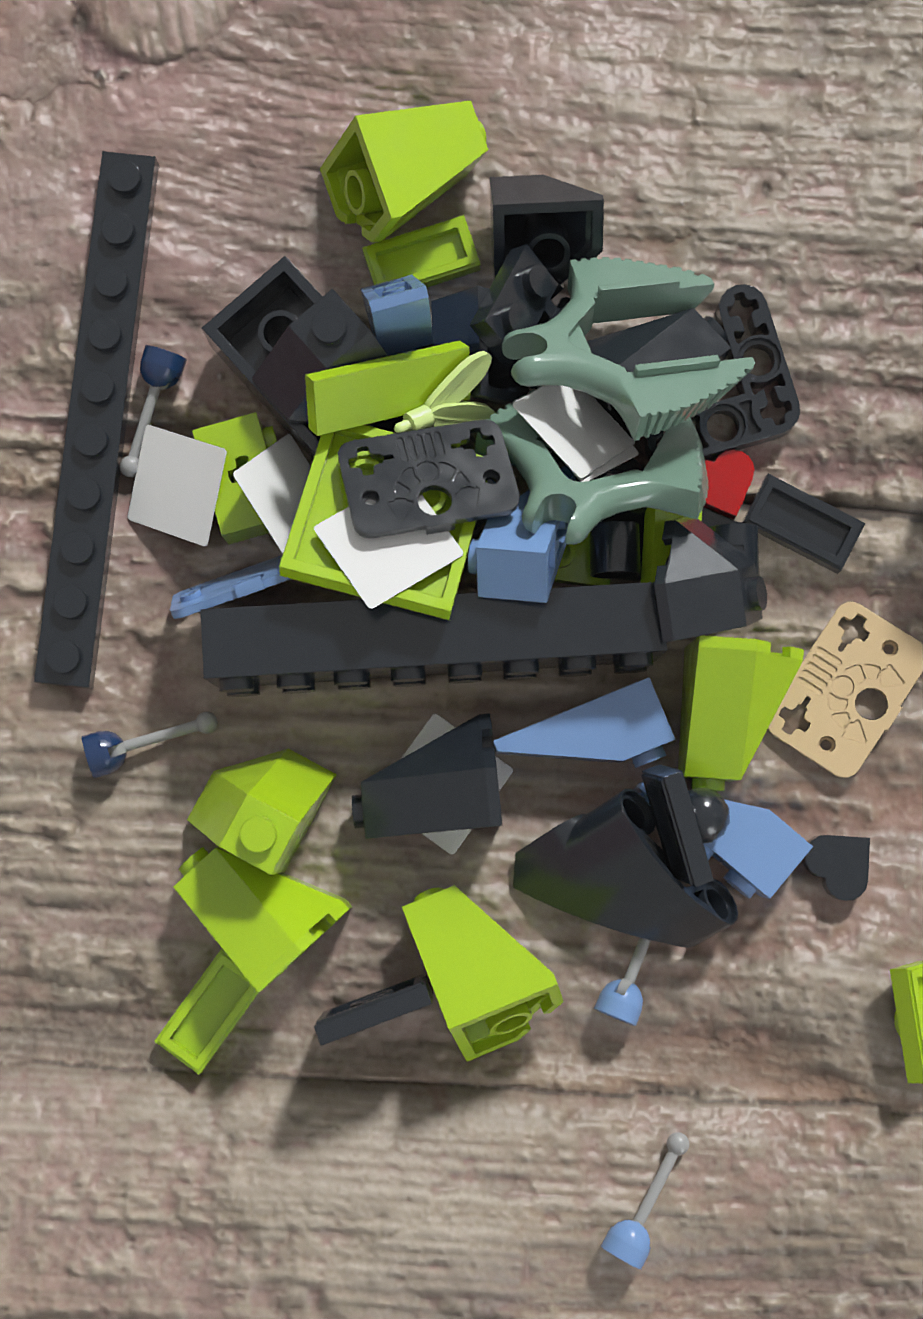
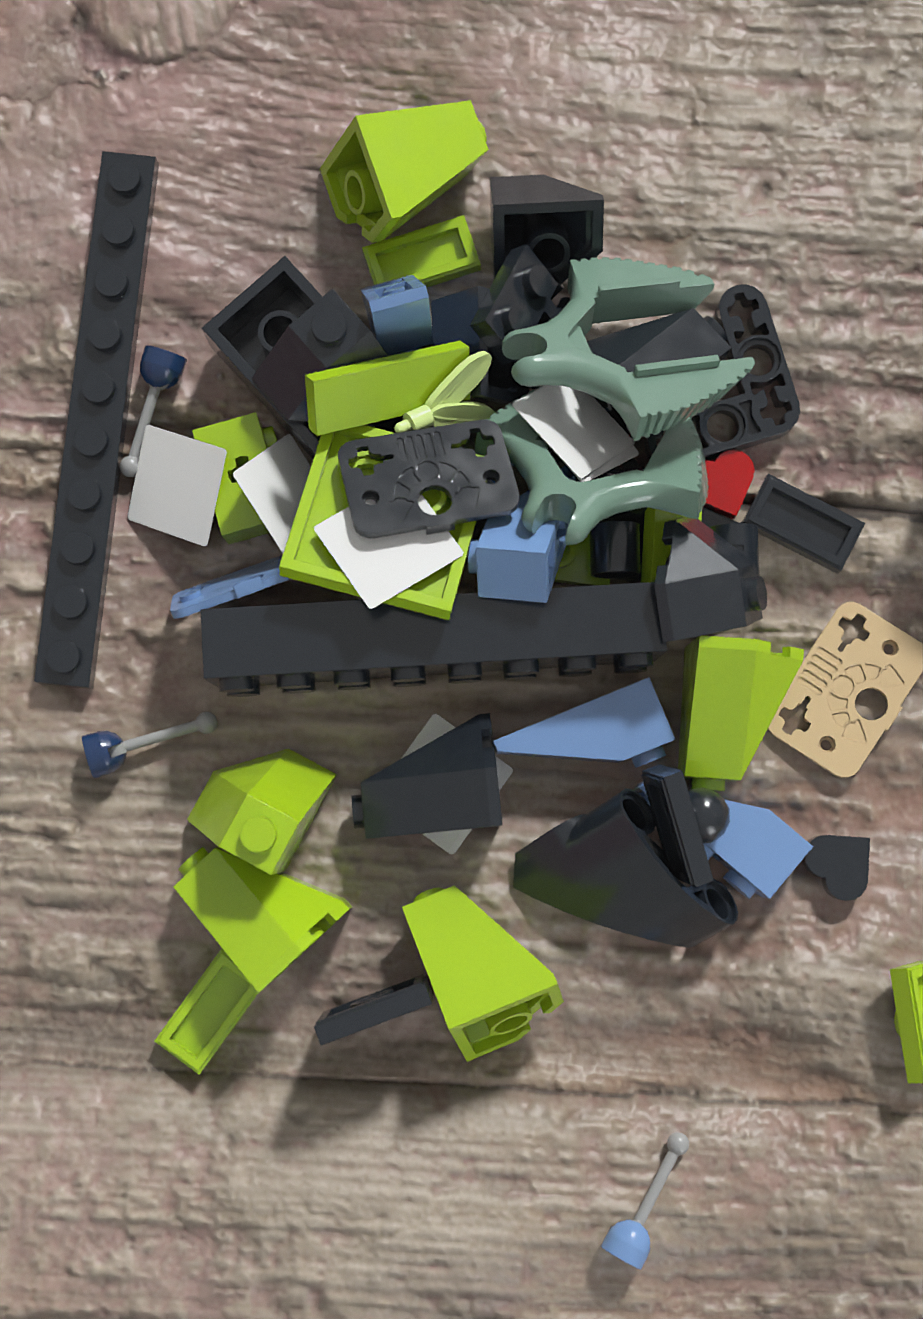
medium blue hinge [594,938,651,1026] -> none

